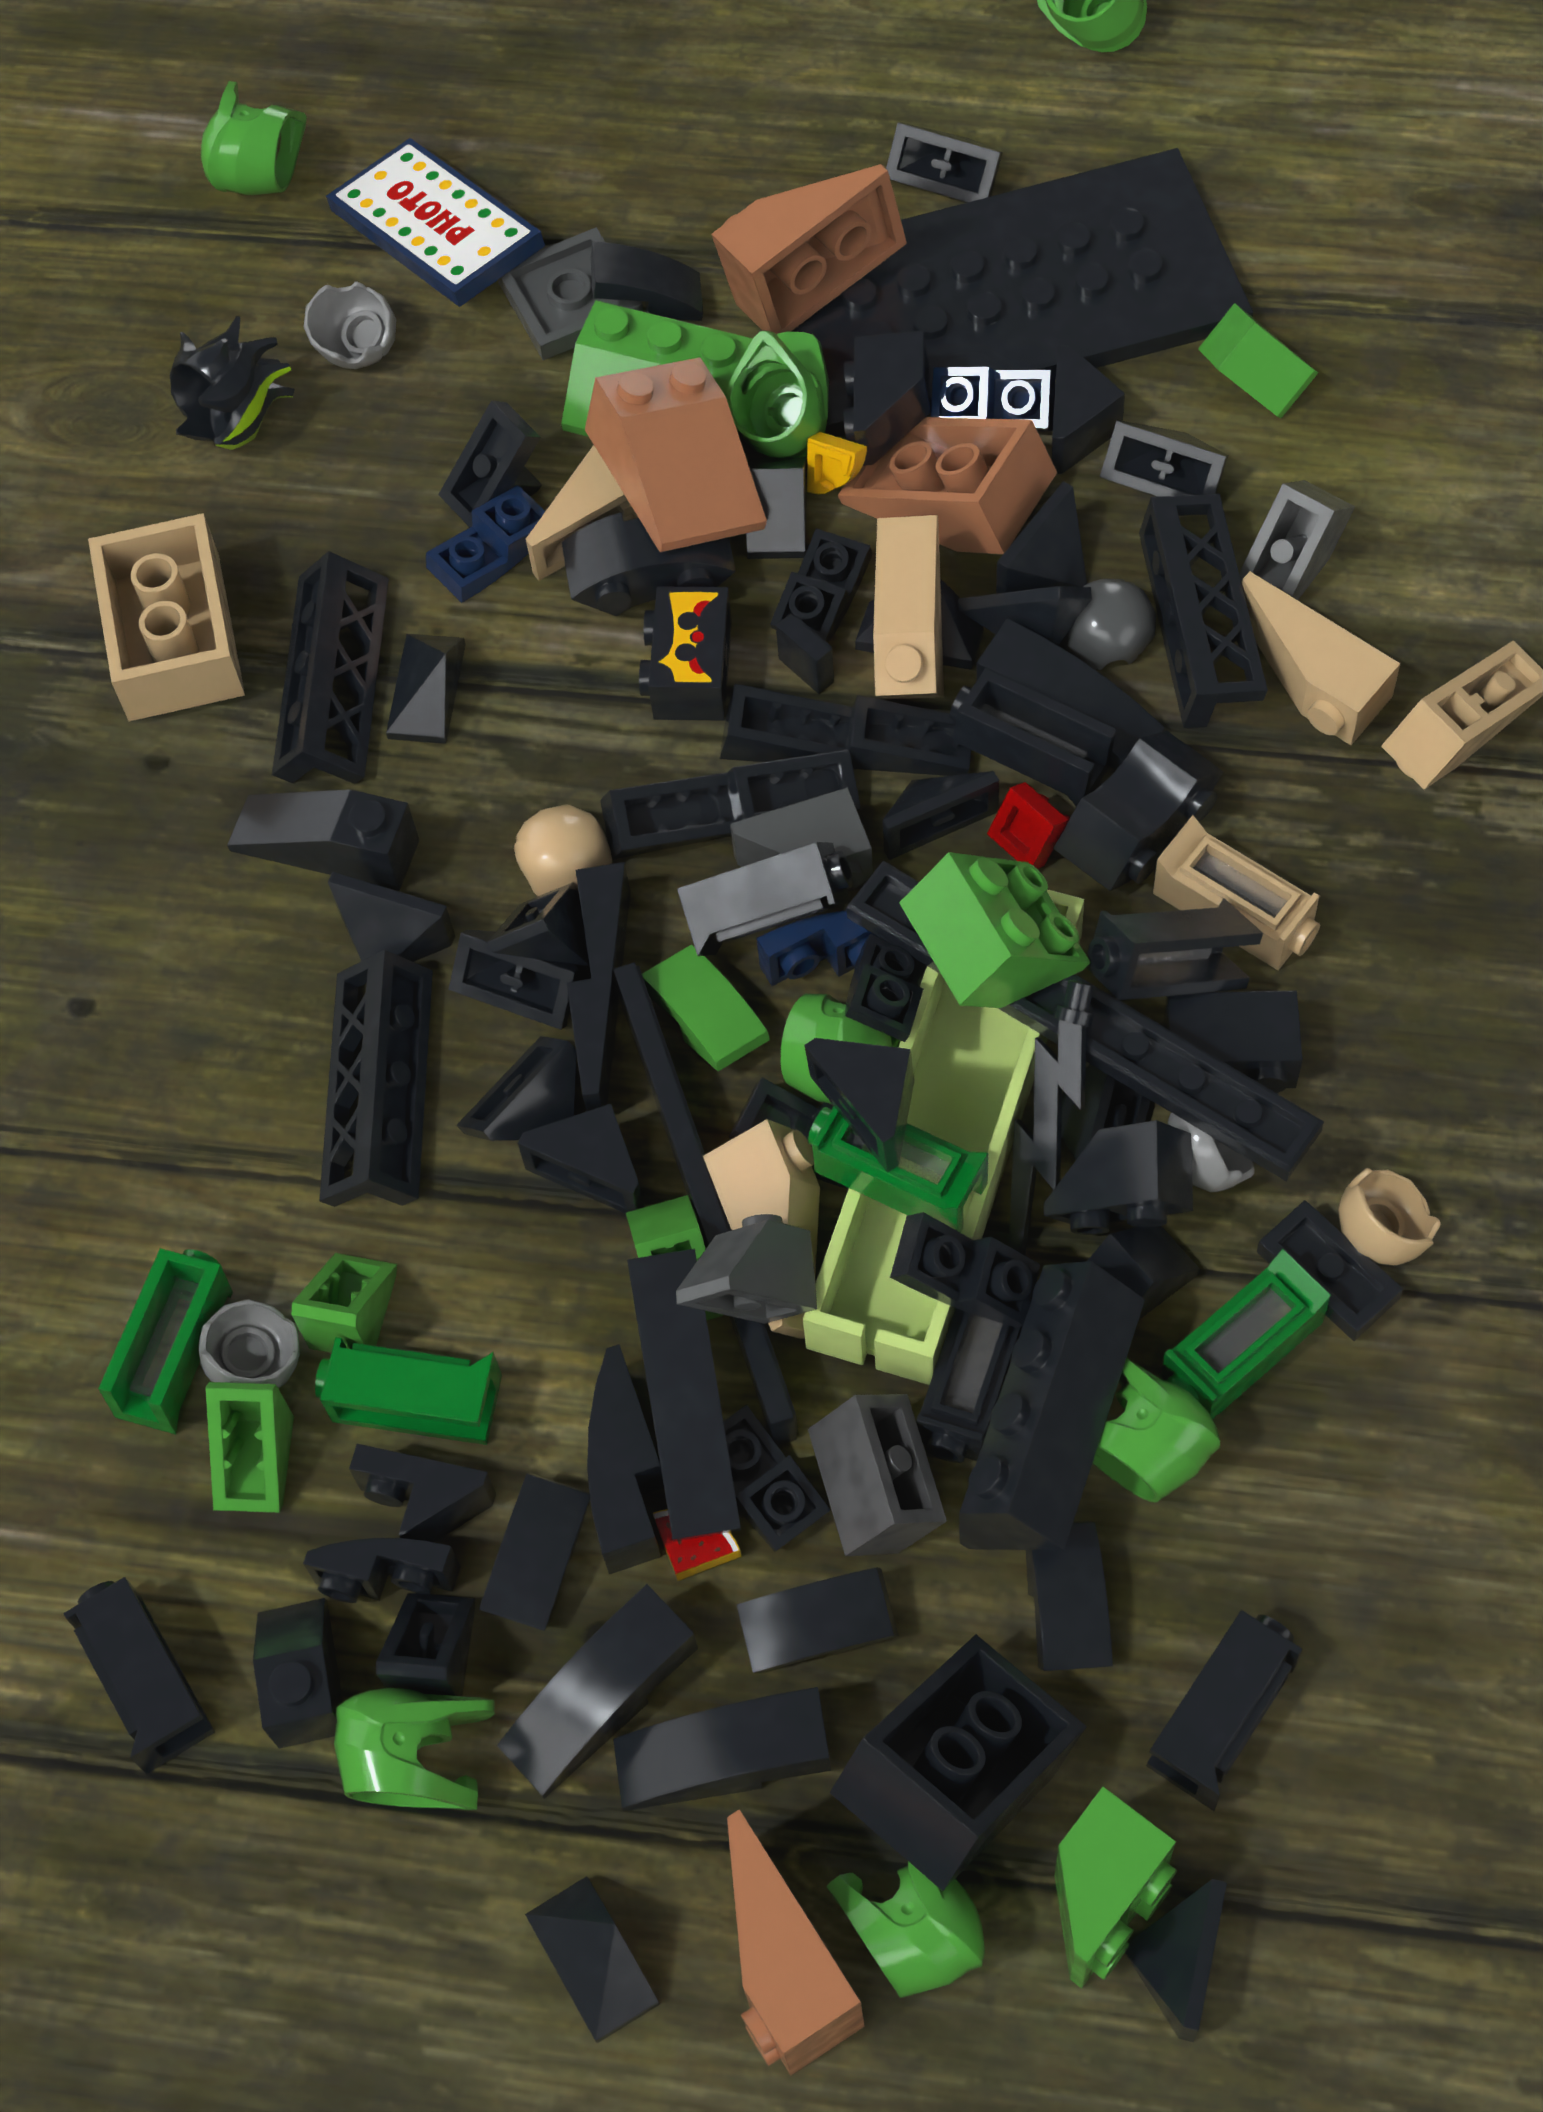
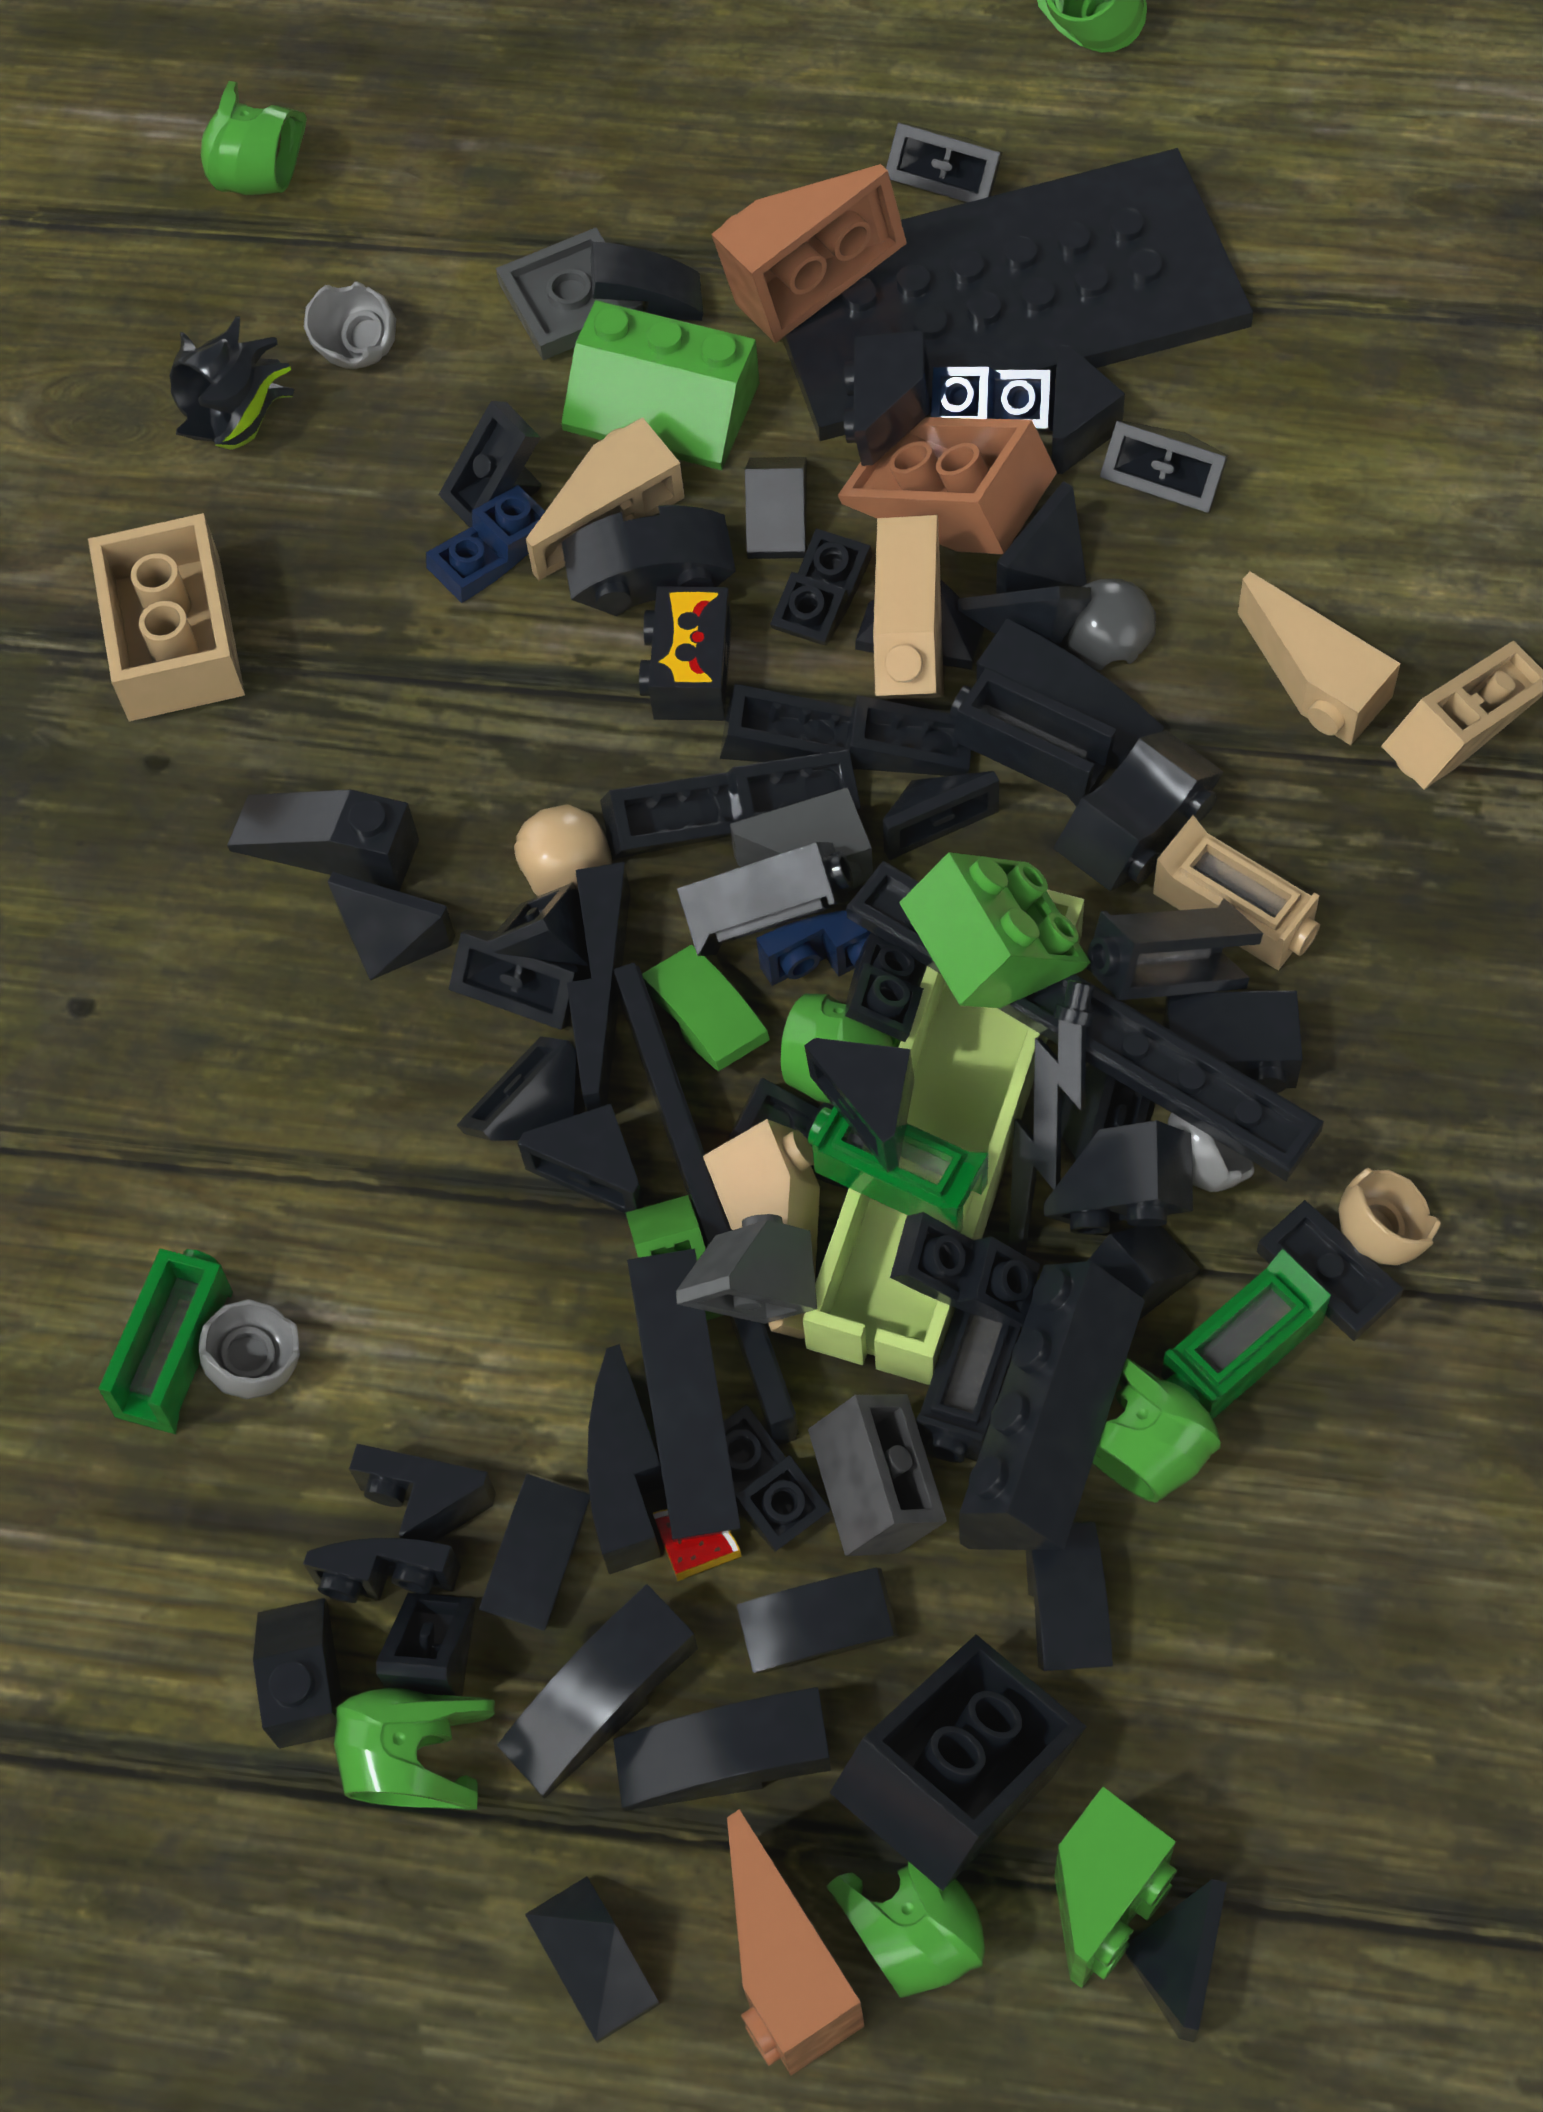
black window [63,1577,215,1774] -> none
bright green slope [205,1382,294,1513] -> none
black fence [272,551,389,784] -> none
bright green slope [291,1253,397,1353] -> none
green window [315,1337,502,1445] -> none
black fence [319,949,433,1207] -> none
tile [326,138,545,307] -> none
black slope [386,634,466,744] -> none
nougat slope [585,357,767,552] -> none
bright green helmet [726,331,829,459] -> none
black tile [776,613,834,694] -> none
yellow tile [807,432,867,494] -> none
red tile [987,782,1070,869] -> none
black fence [1139,494,1268,728] -> none
black window [1146,1610,1303,1811] -> none
bright green slope [1198,303,1318,419] -> none
dark grey slope [1239,480,1355,600] -> none

